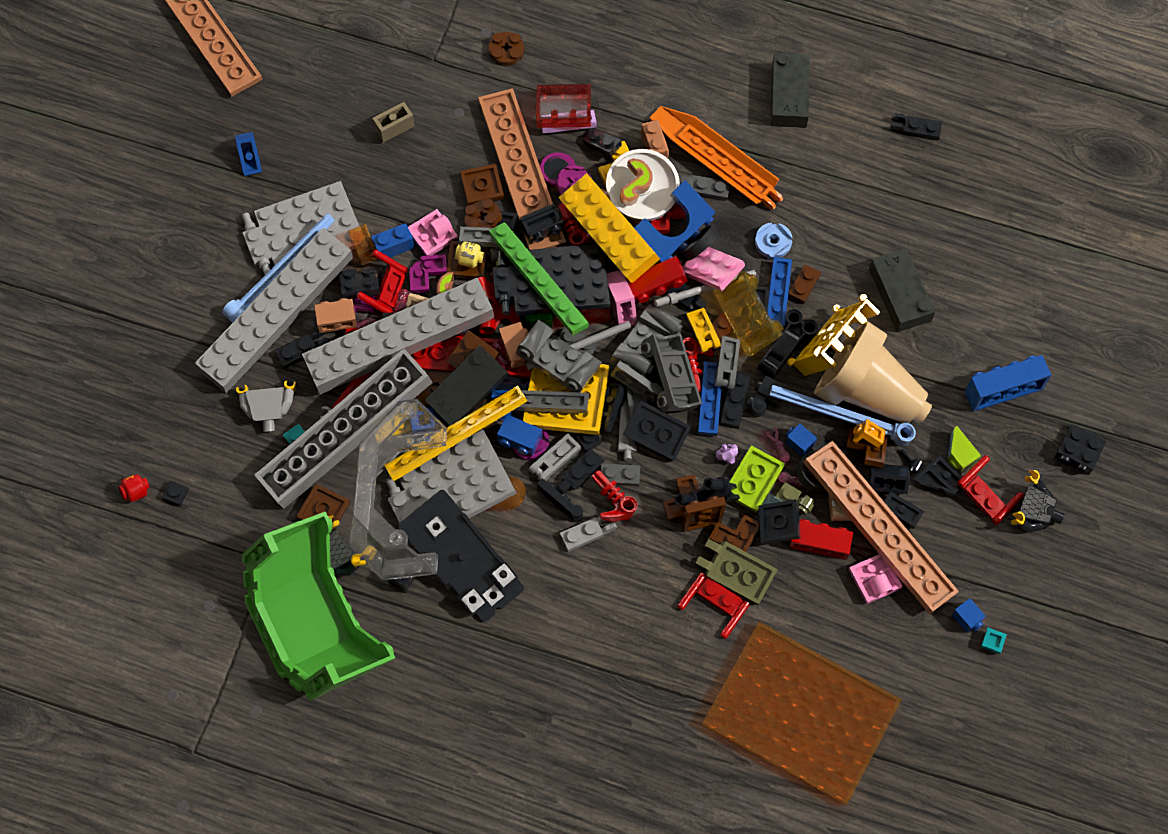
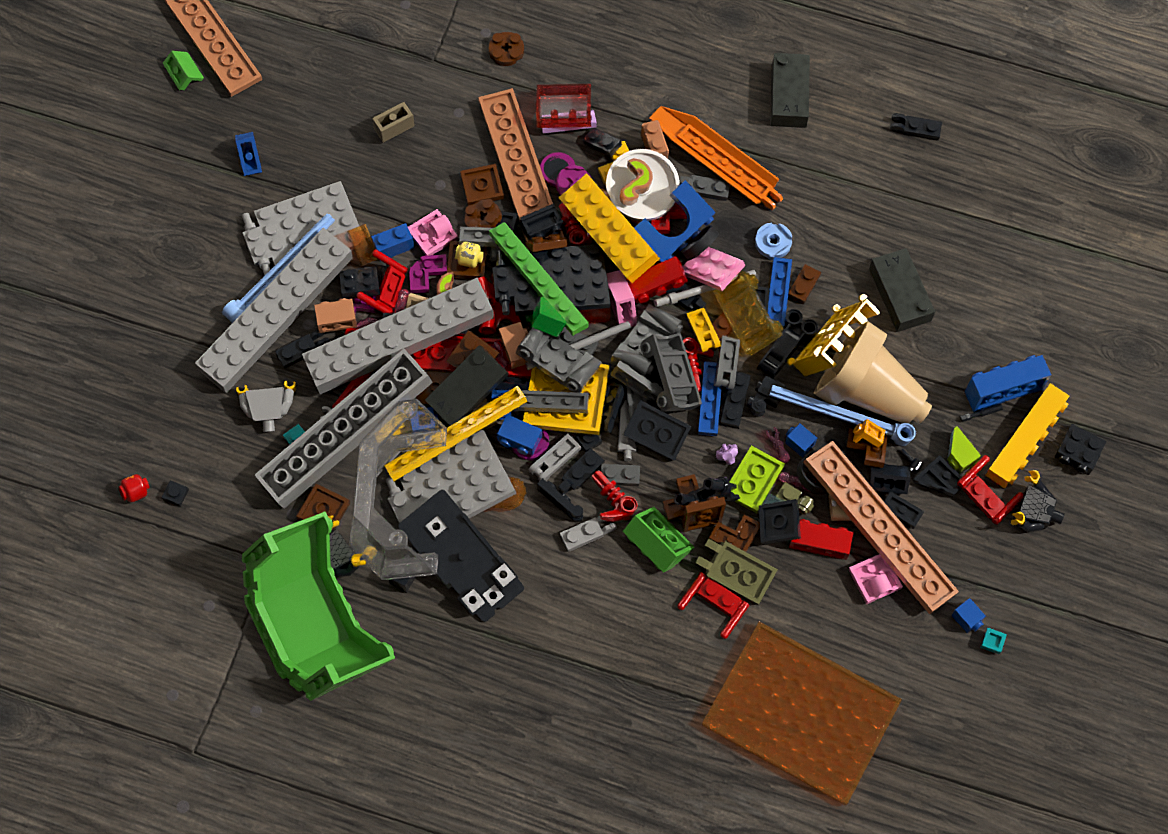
none -> bright green panel [163,51,204,90]
none -> reddish brown plate [525,234,567,252]
none -> green slope [532,297,567,337]
none -> bright green slope [623,507,695,573]
none -> black piece [960,403,1003,422]
none -> yellow brick [985,383,1069,489]

